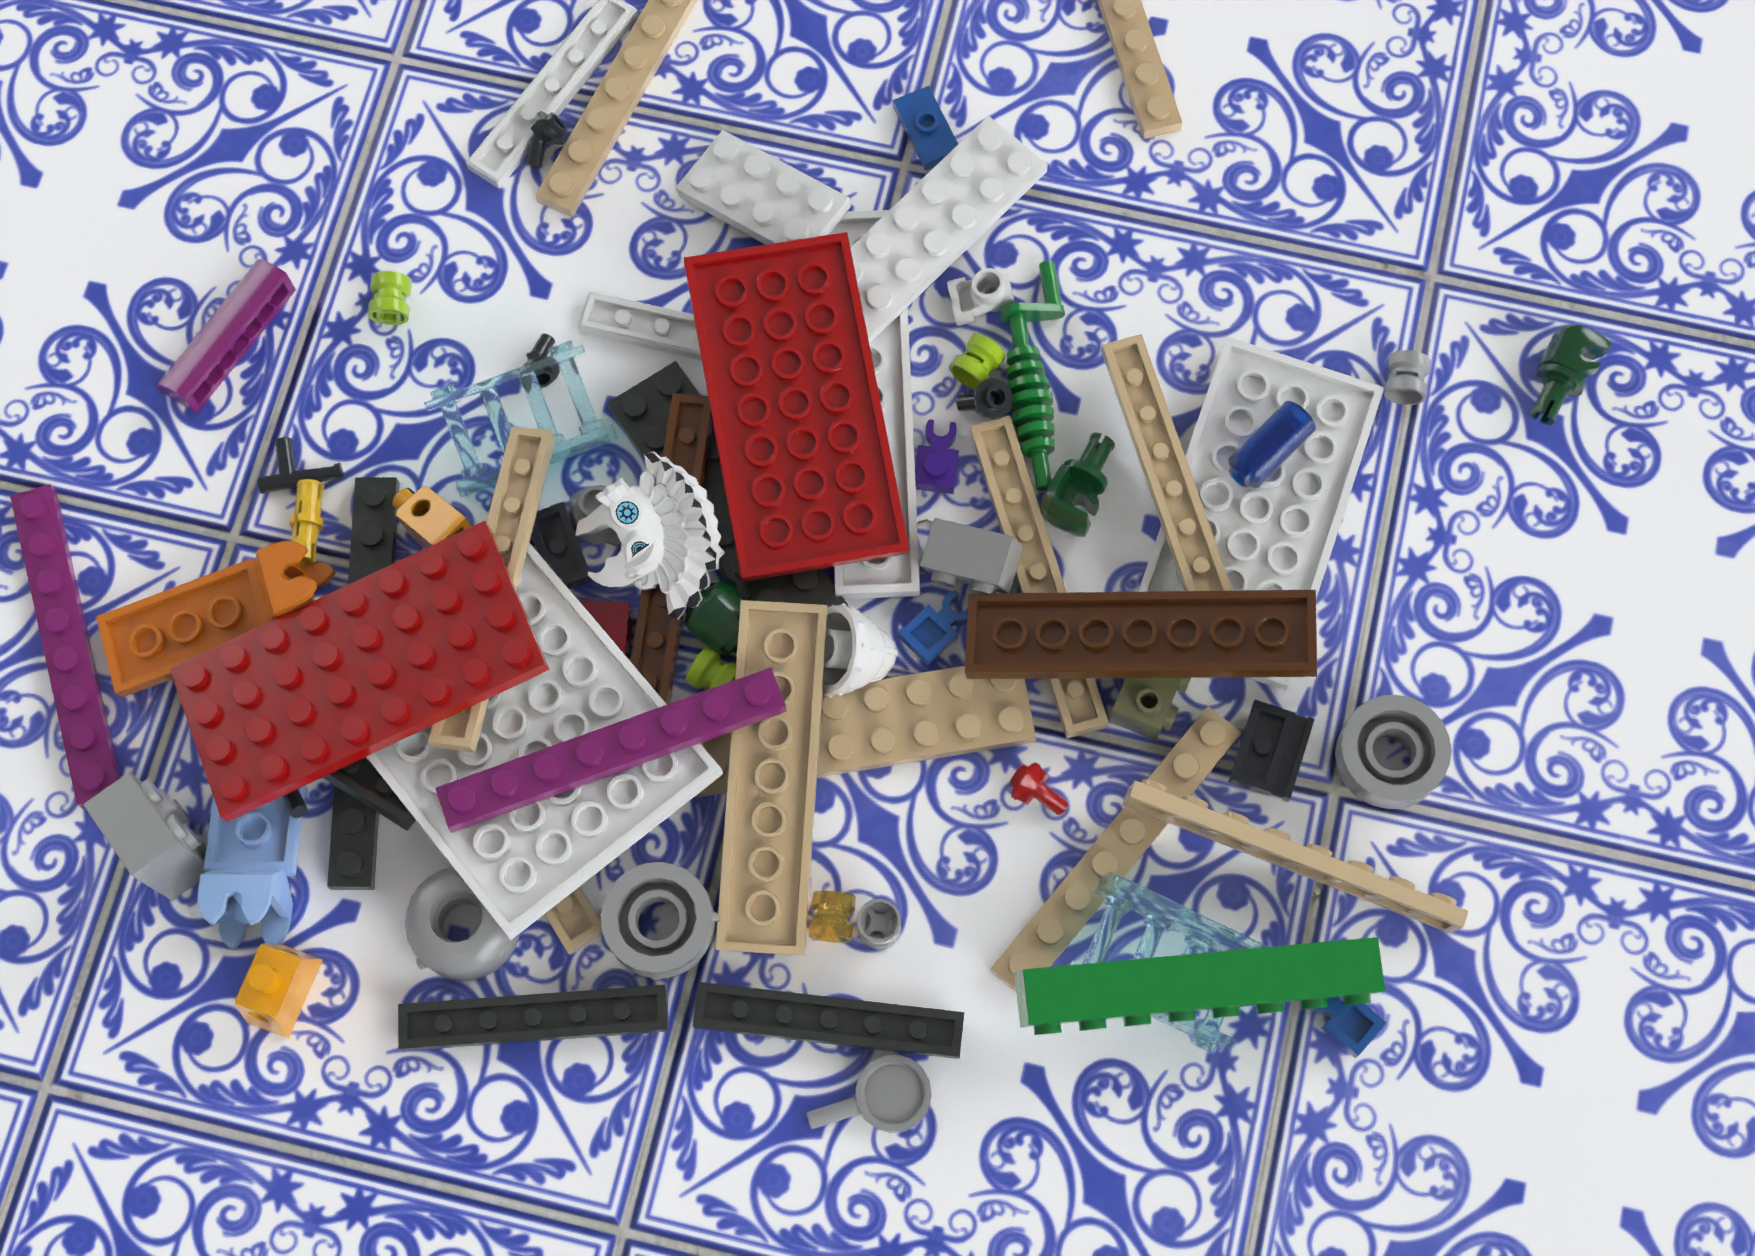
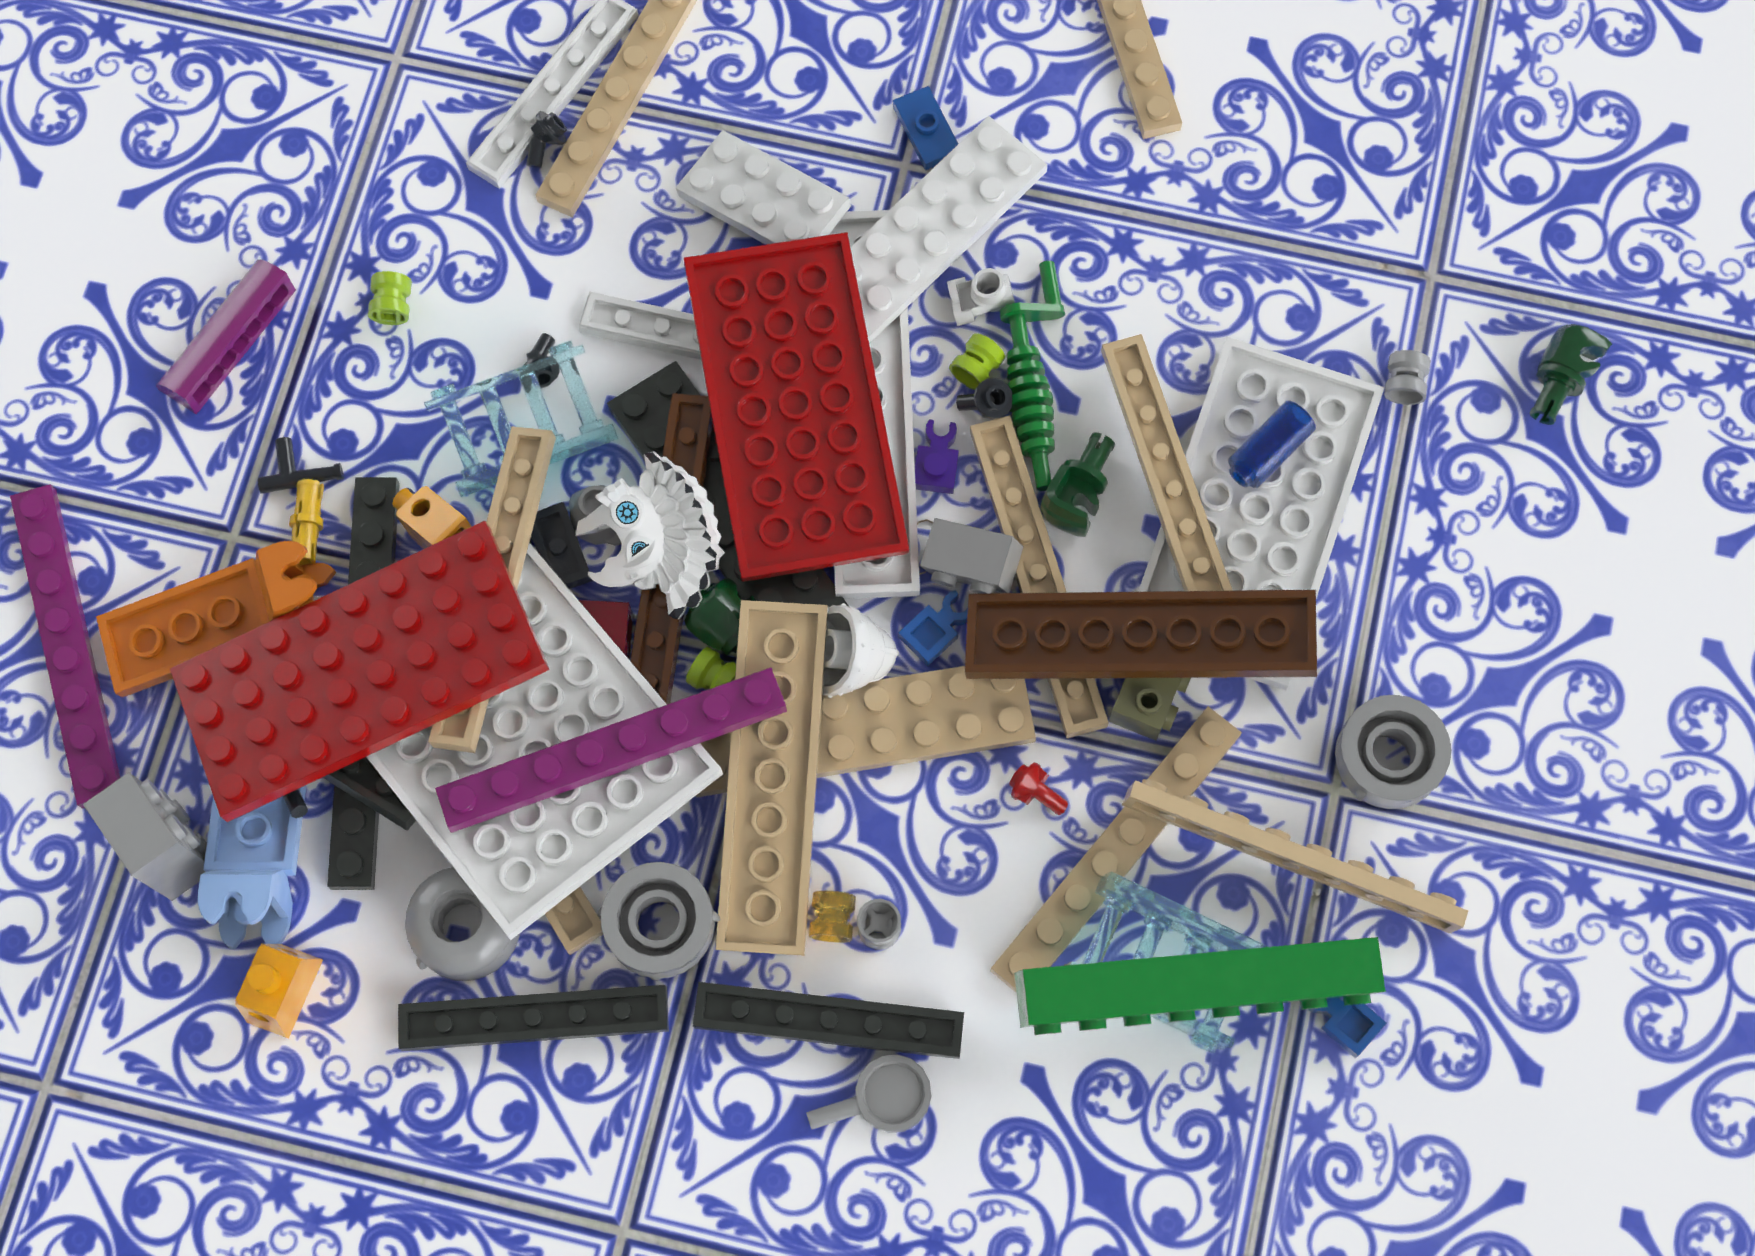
black plate [1228,699,1315,802] -> none

